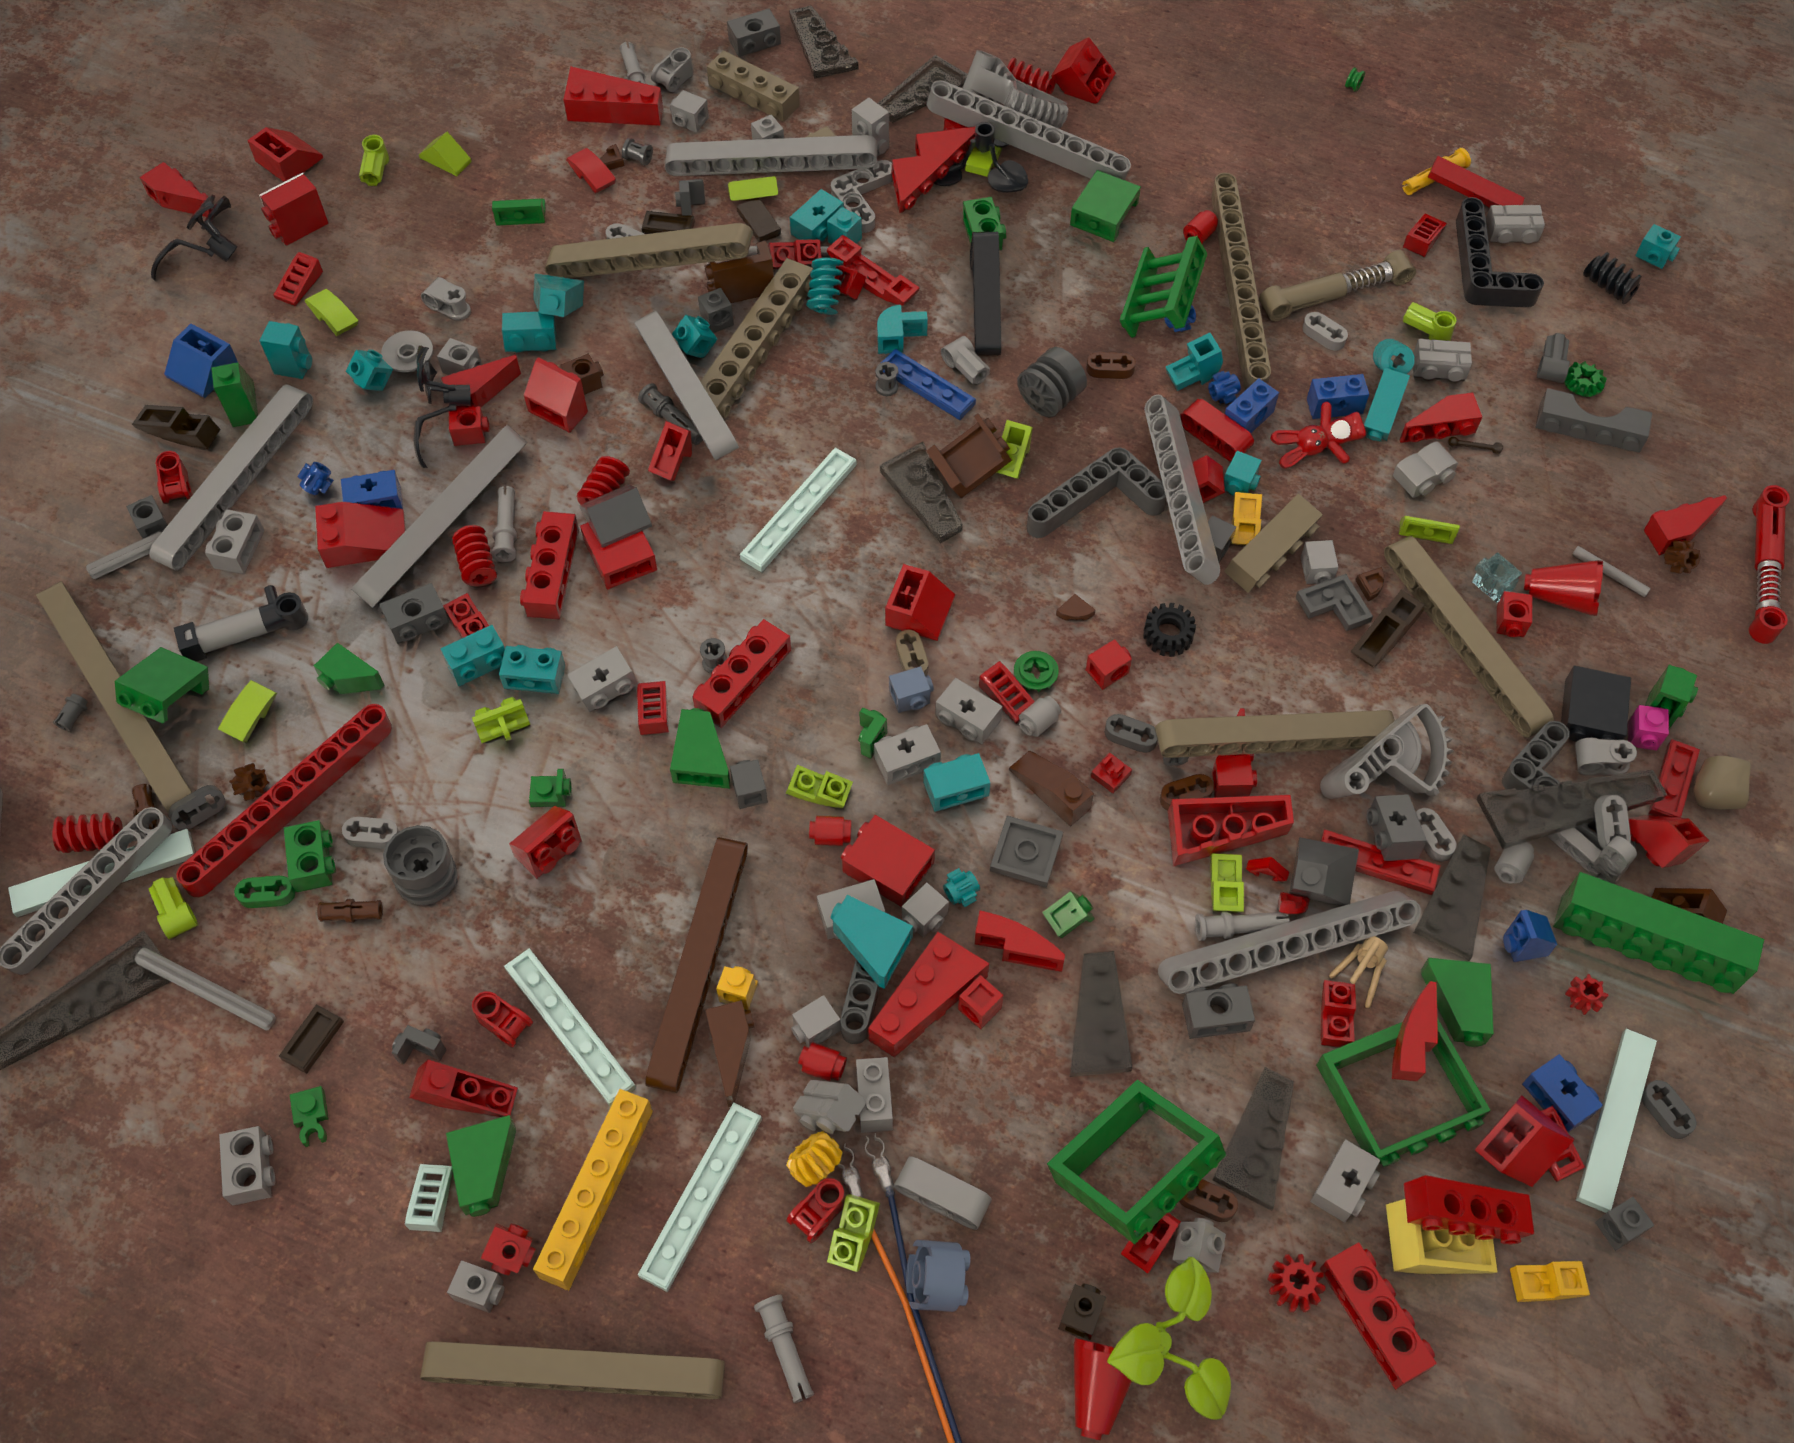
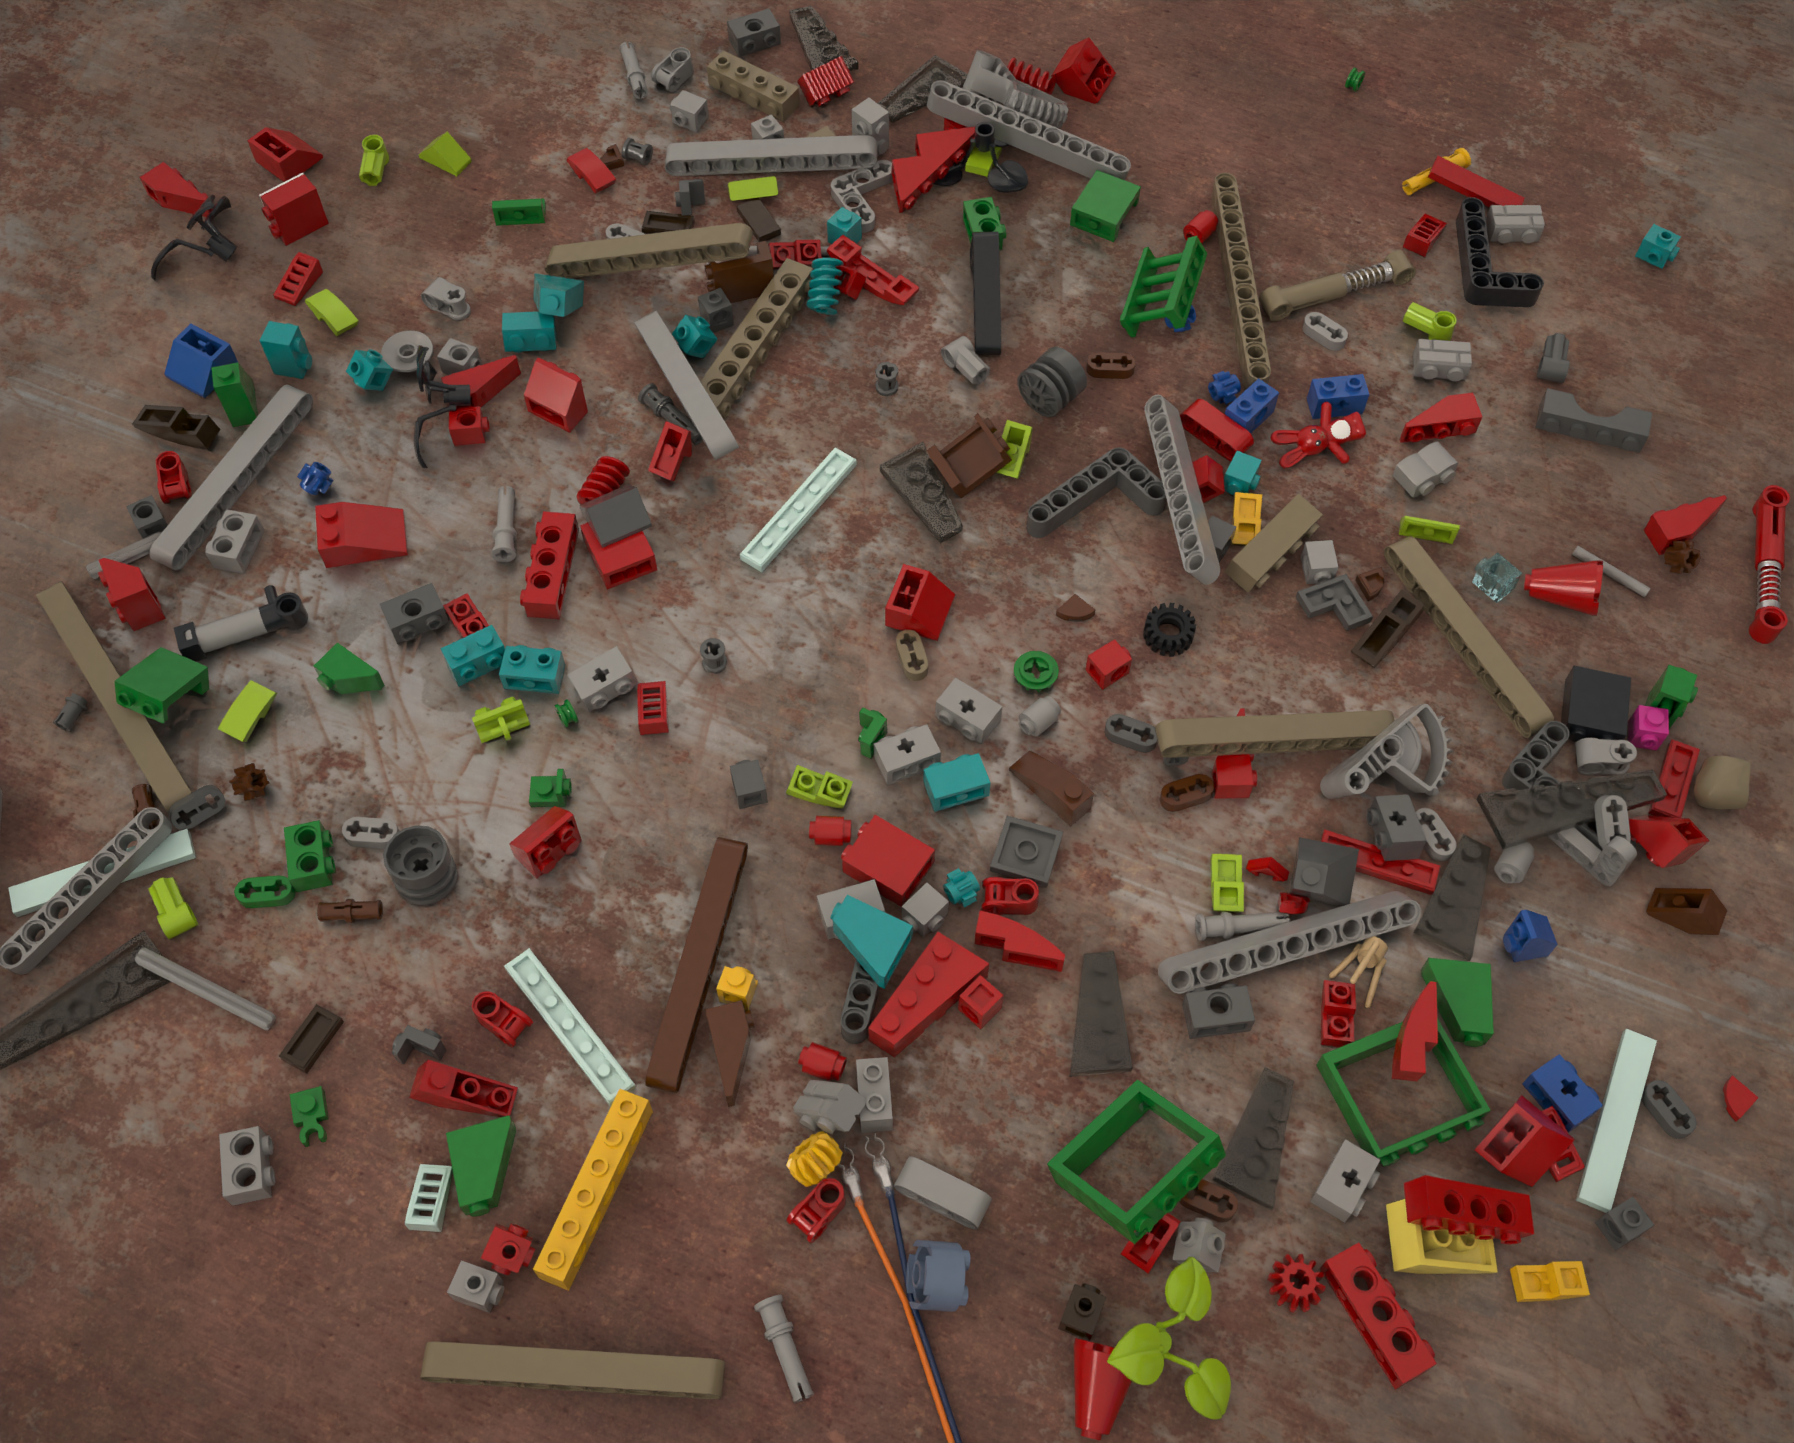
red piece [52,813,123,853] -> none
red beam [176,704,392,898] -> none
blue brick [341,470,403,509] -> none
light grey beam [351,424,527,608] -> none
red piece [452,525,497,587] -> none
reddish brown brick [560,353,604,395] -> none
red wedge [563,66,663,126] -> none
light aqua tile [638,1102,762,1292] -> none
green slope [670,708,731,789] -> none
red brick [693,619,791,728] -> none
teal brick [790,189,844,241] -> none
light grey brick [791,995,841,1047] -> none
lime slope [827,1194,880,1272] -> none
teal brick [877,305,928,354] -> none
blue tile [881,349,976,420] -> none
sand blue brick [889,666,934,713] -> none
red slope [979,661,1035,724] -> none
green bracket [1042,891,1095,938] -> none
red tile [1091,753,1132,793] -> none
teal brick [1166,333,1223,391] -> none
red wedge [1168,795,1294,867] -> none
teal slope [1364,368,1410,441] -> none
teal piece [1373,339,1415,374] -> none
dark brown hinge [1448,437,1503,454] -> none
red brick [1496,591,1532,637] -> none
green brick [1553,872,1765,994] -> none
green gear [1564,361,1607,397] -> none
red gear [1565,974,1608,1015] -> none
black piece [1583,252,1642,304] -> none
none -> red slope [98,558,166,631]
none -> green bush [554,699,579,728]
none -> red brick [797,56,854,107]
none -> red piece [981,877,1039,915]
none -> red tile [1723,1075,1759,1122]

